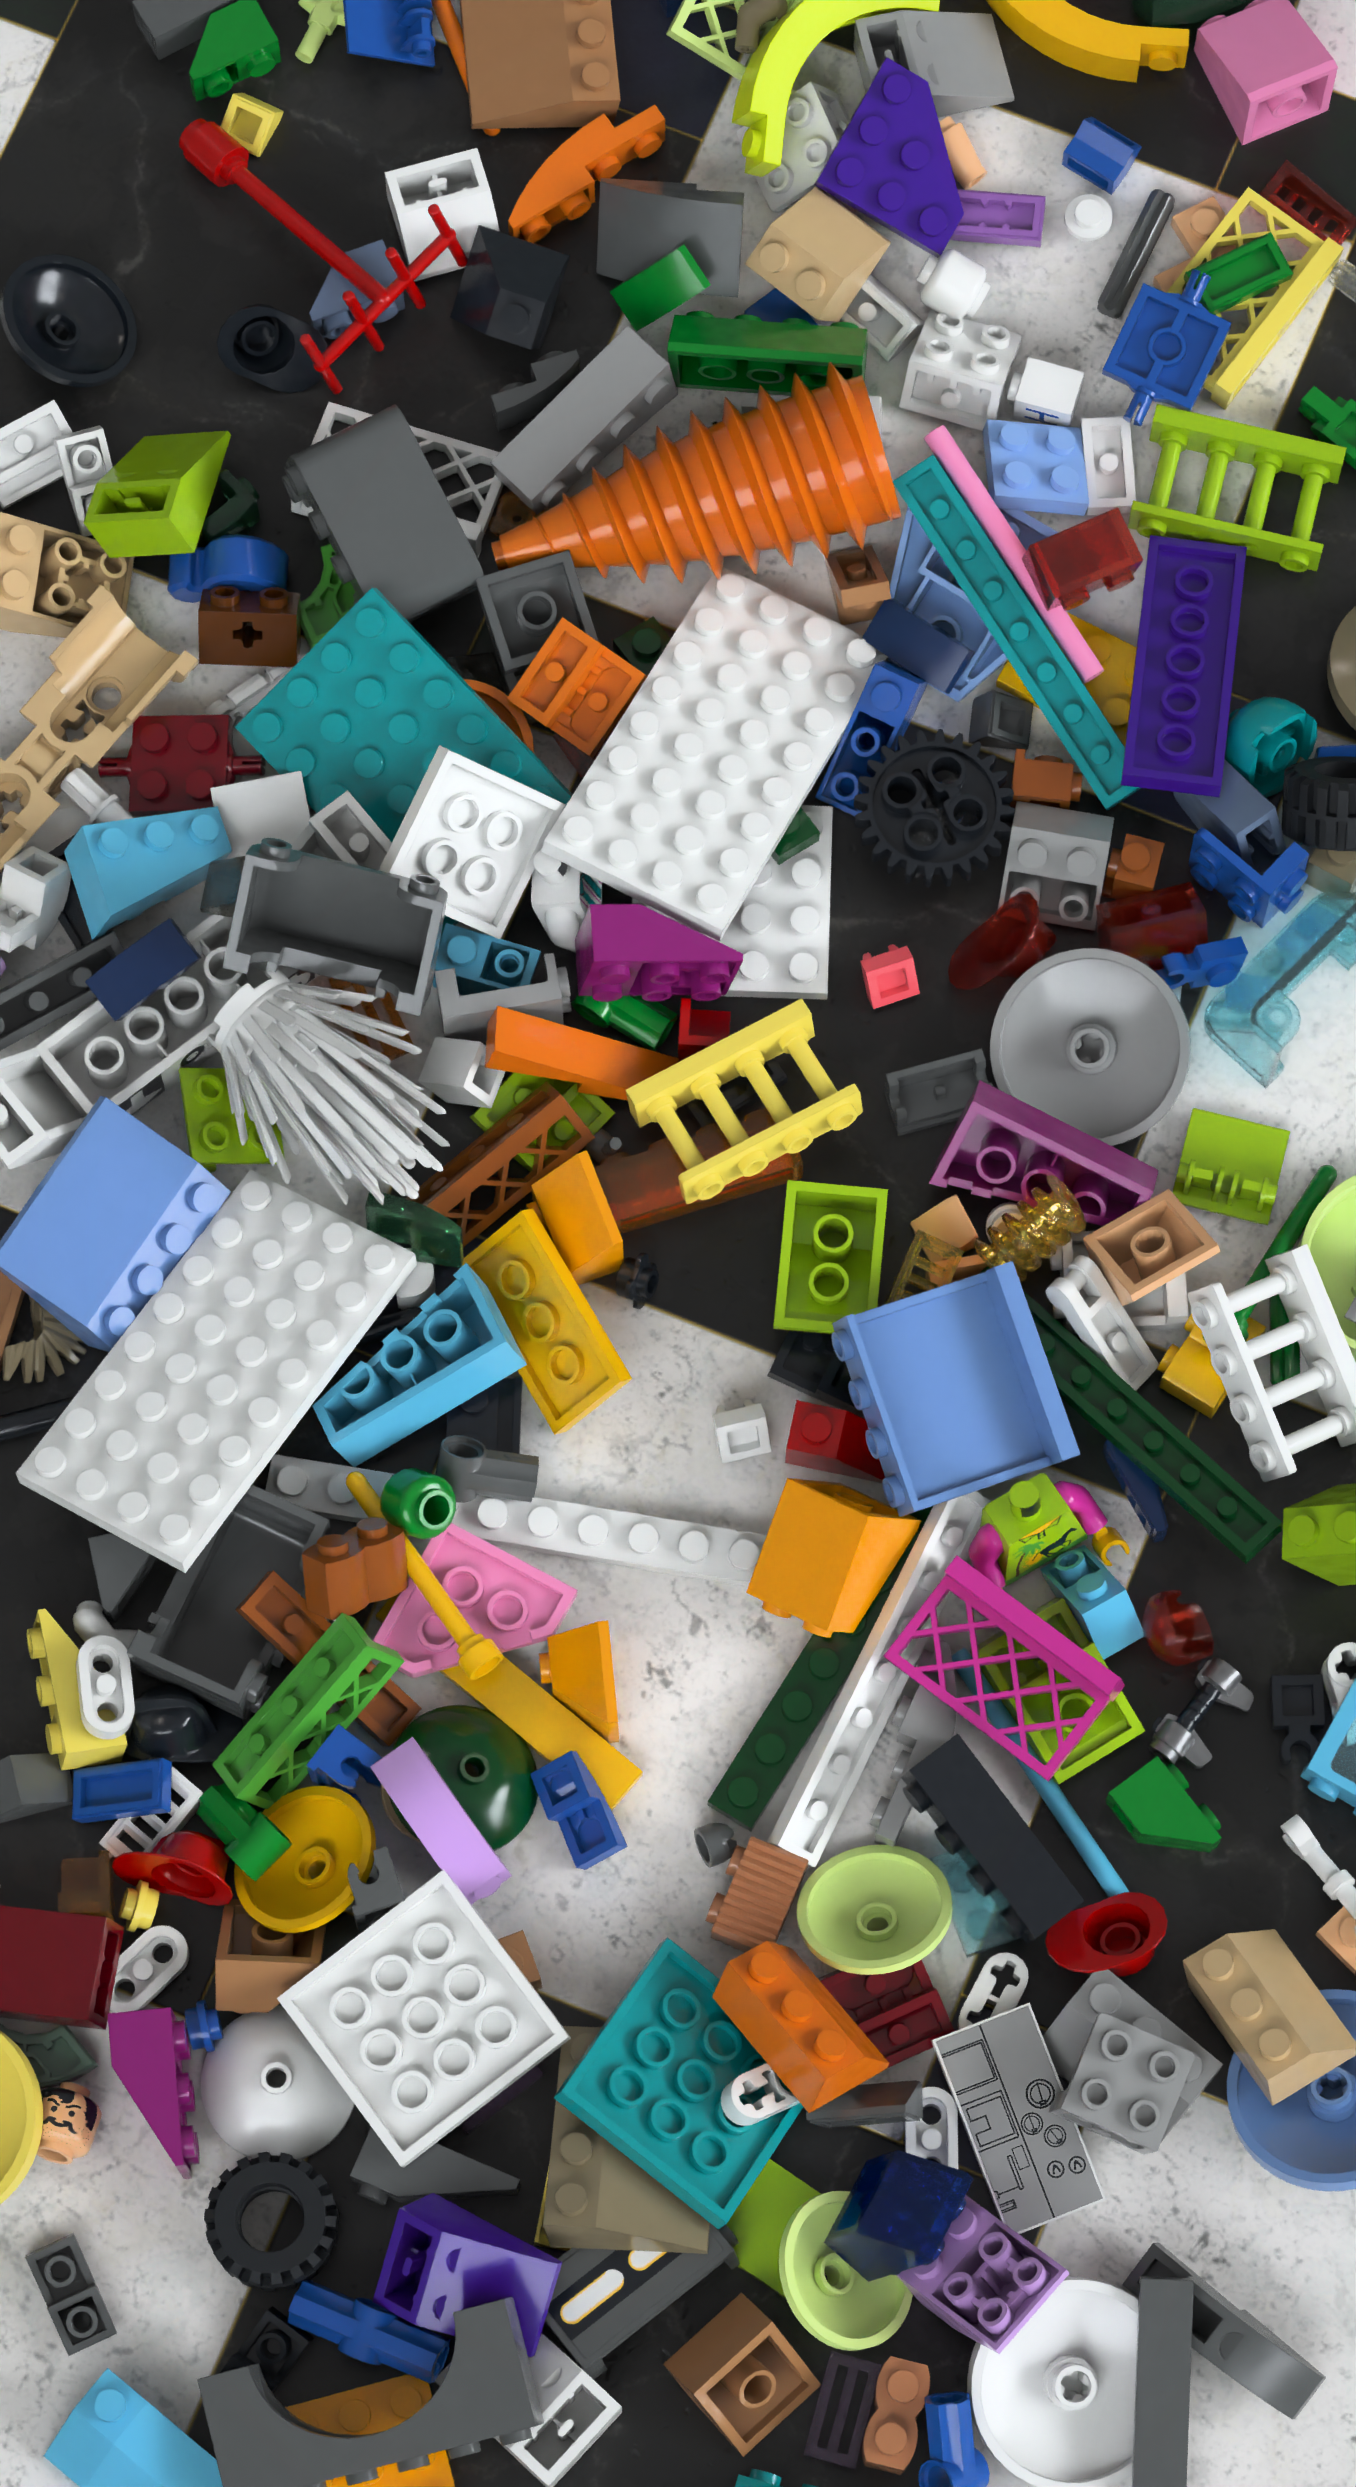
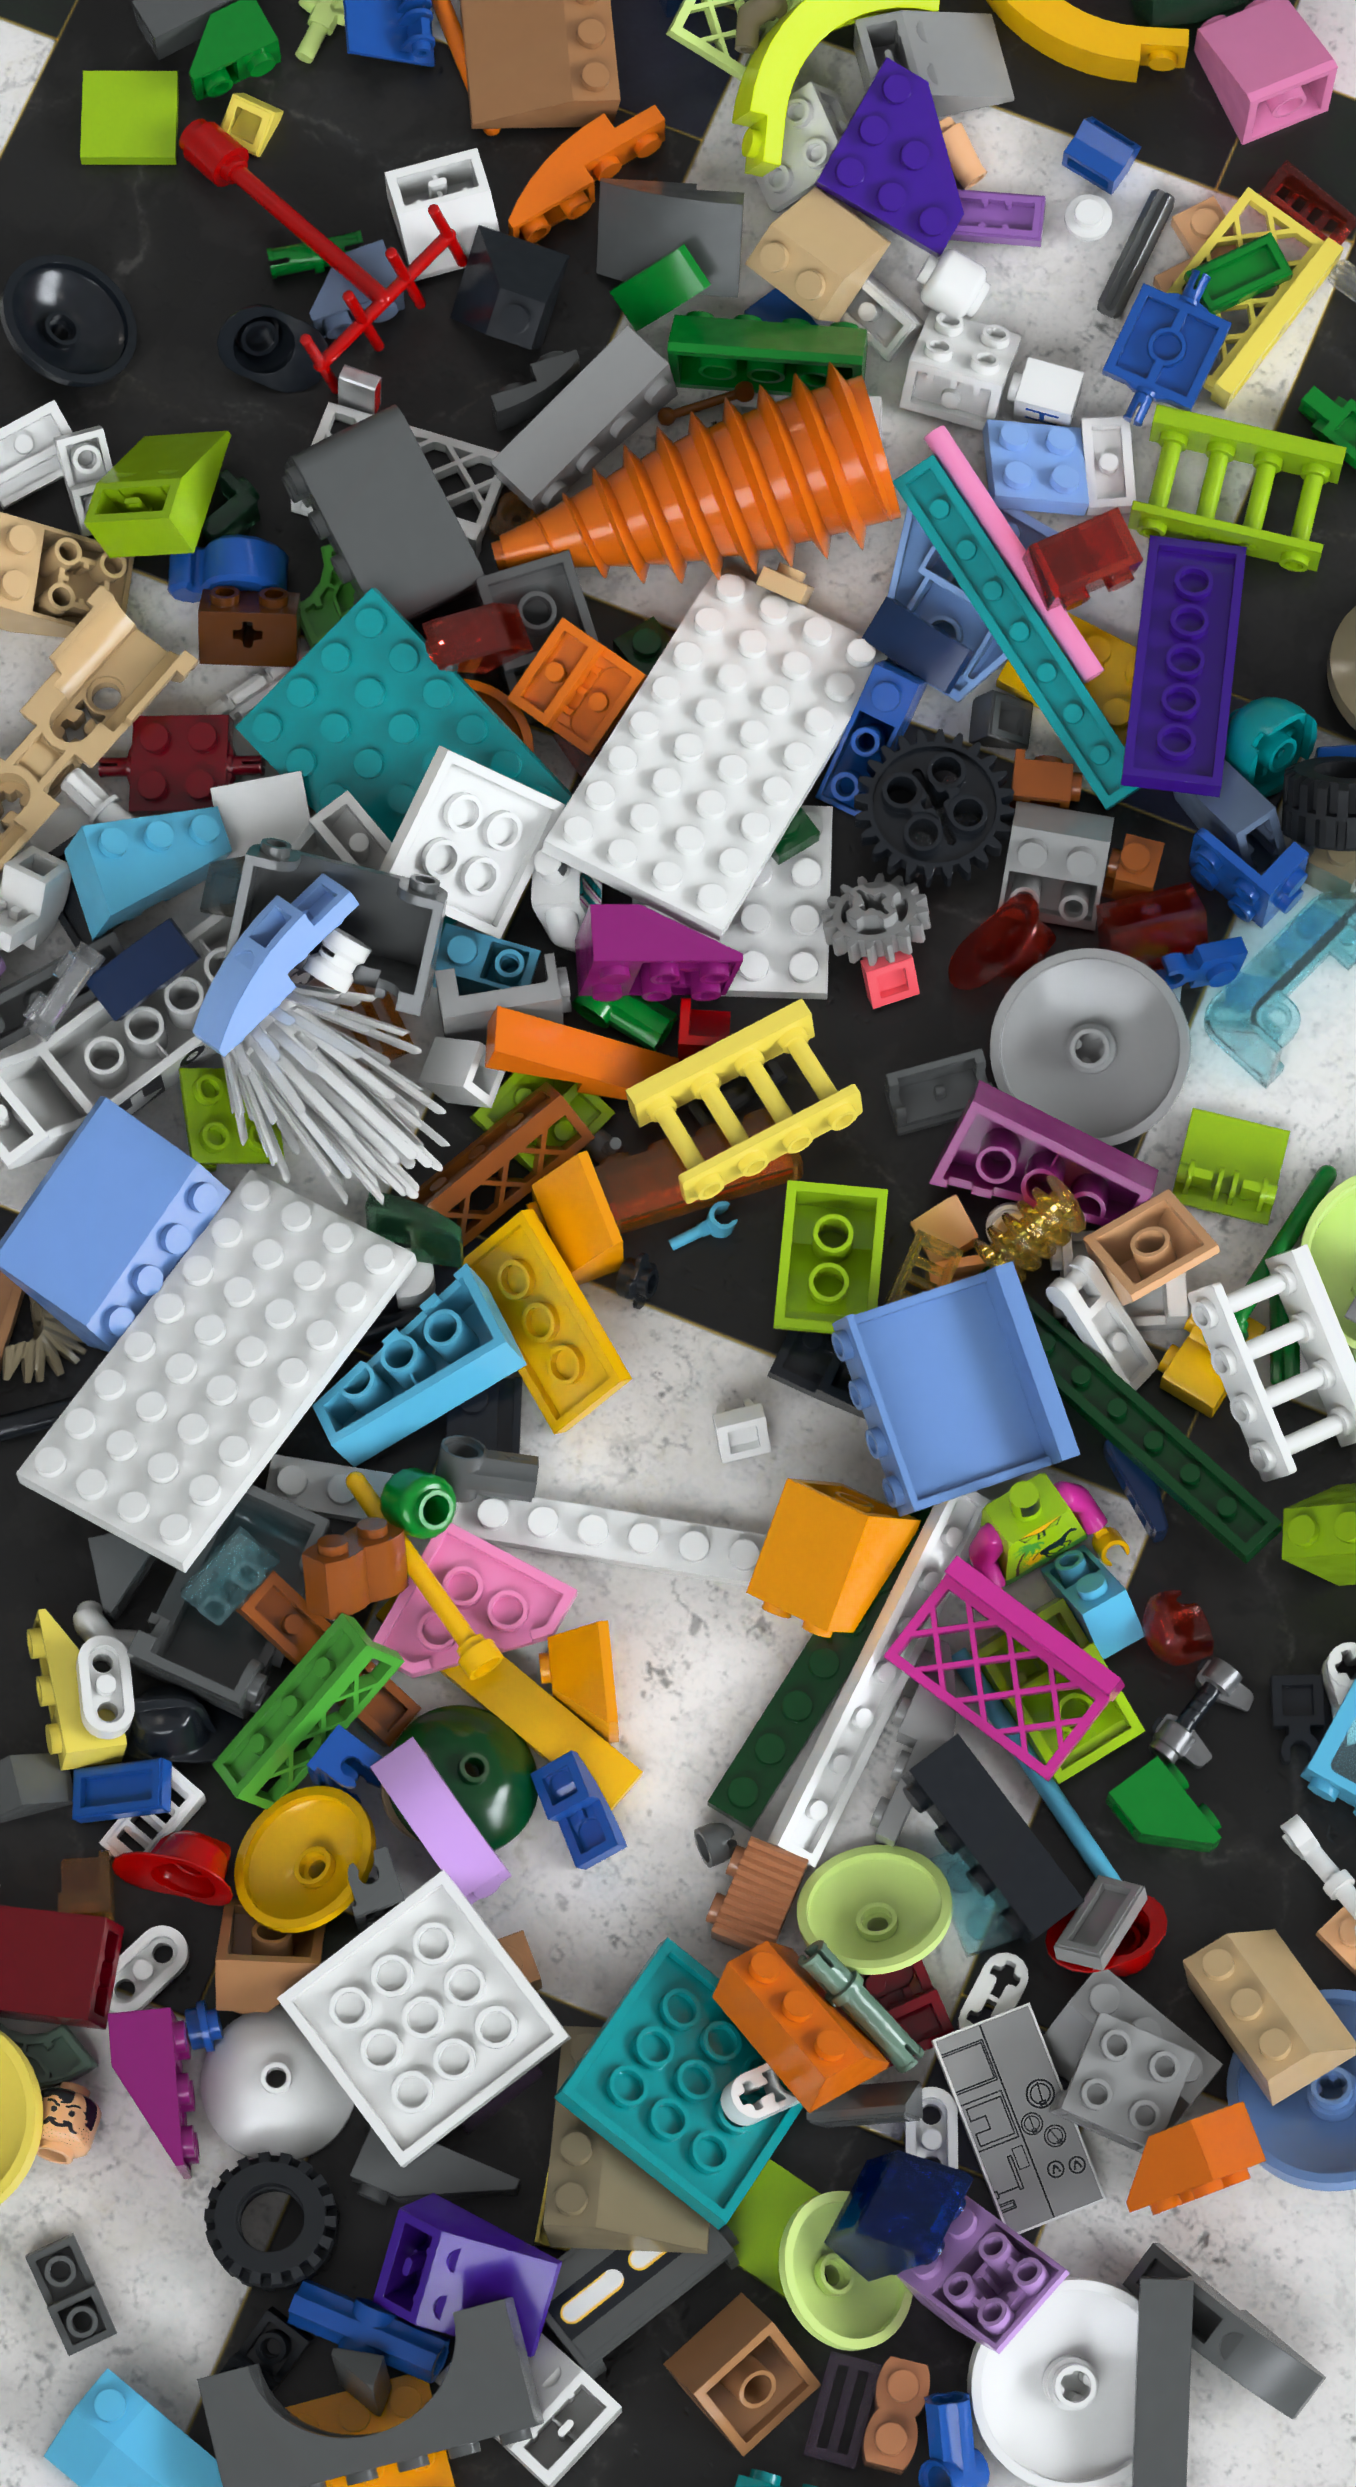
light yellow plate [119,1880,160,1932] -> none
green piece [196,1783,293,1881] -> none
red slope [785,1400,886,1483] -> none
medium nougat slope [825,545,891,625] -> none
none -> clear plate [23,941,106,1042]
none -> lime tile [80,71,179,165]
none -> clear light blue hips [180,1526,280,1626]
none -> light blue slope [192,873,359,1057]
none -> green pin [266,230,364,279]
none -> white wheel [303,927,372,994]
none -> dark grey slope [331,2348,392,2417]
none -> flat silver piece [338,364,381,415]
none -> clear red slope [422,602,533,674]
none -> dark orange hinge [657,381,755,426]
none -> medium azure hand [668,1201,738,1251]
none -> tan plate [756,562,814,606]
none -> sand green pin [798,1940,925,2073]
none -> light grey gear [821,873,931,966]
none -> light grey tile [1053,1875,1148,1971]
none -> orange slope [1126,2101,1266,2215]

